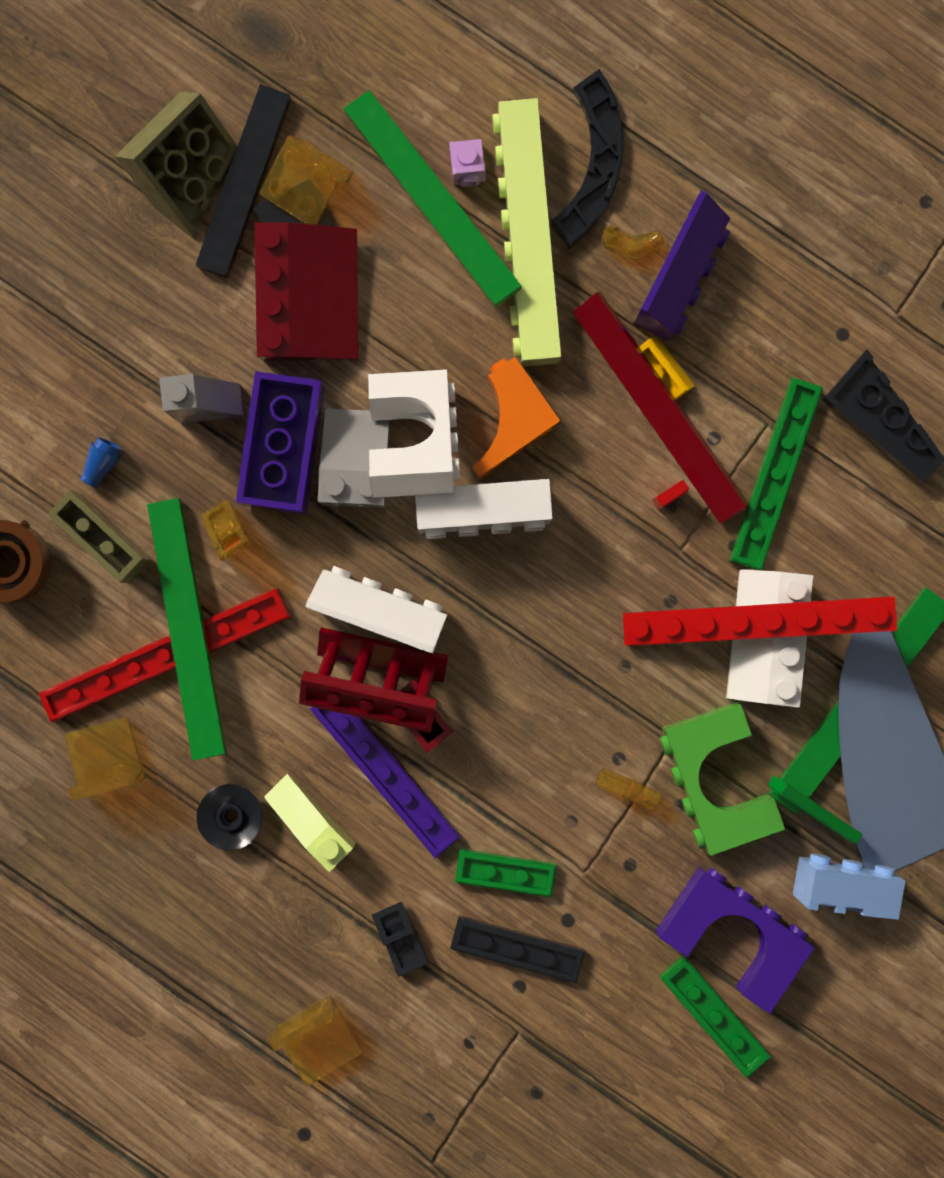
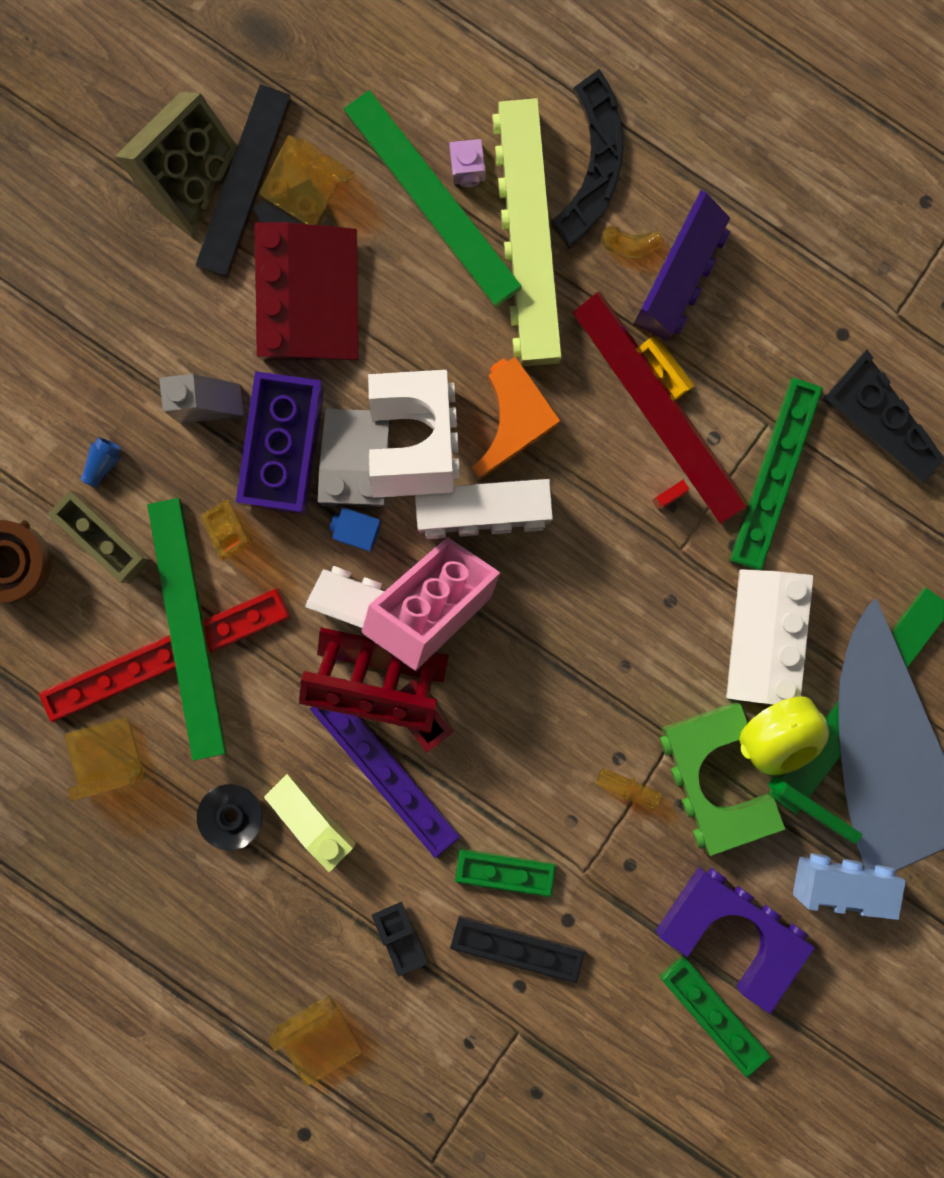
red plate [623,596,897,646] -> none
none -> blue brick [329,507,382,553]
none -> bright pink brick [361,537,501,671]
none -> neon yellow piece [739,697,829,775]

